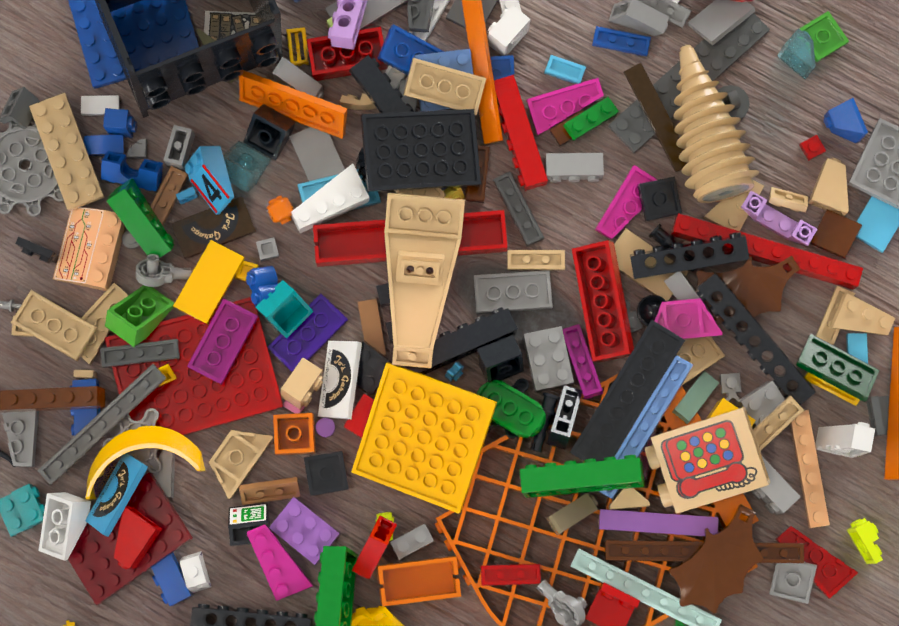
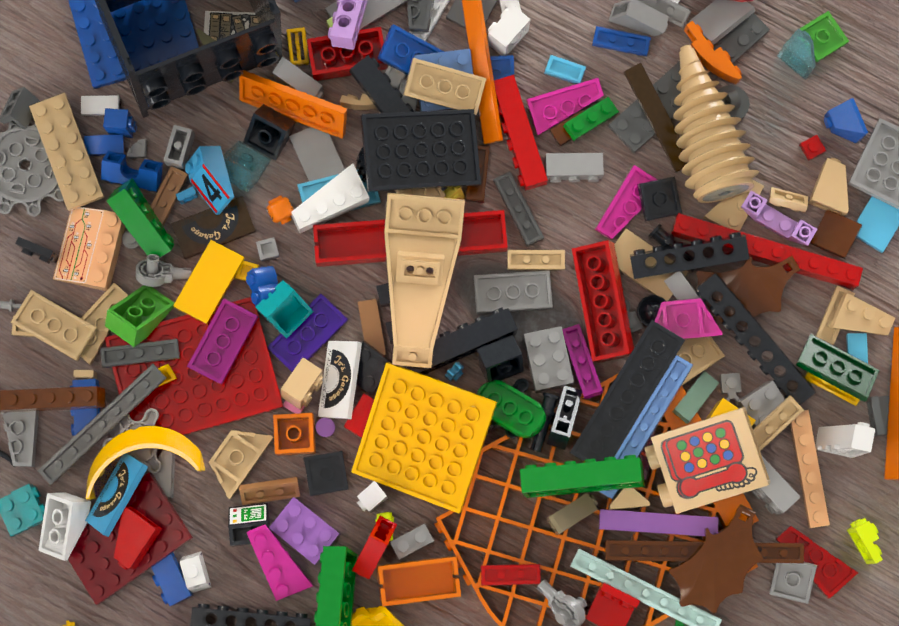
none -> white slope [357,481,388,512]
none -> orange slope [684,21,742,84]

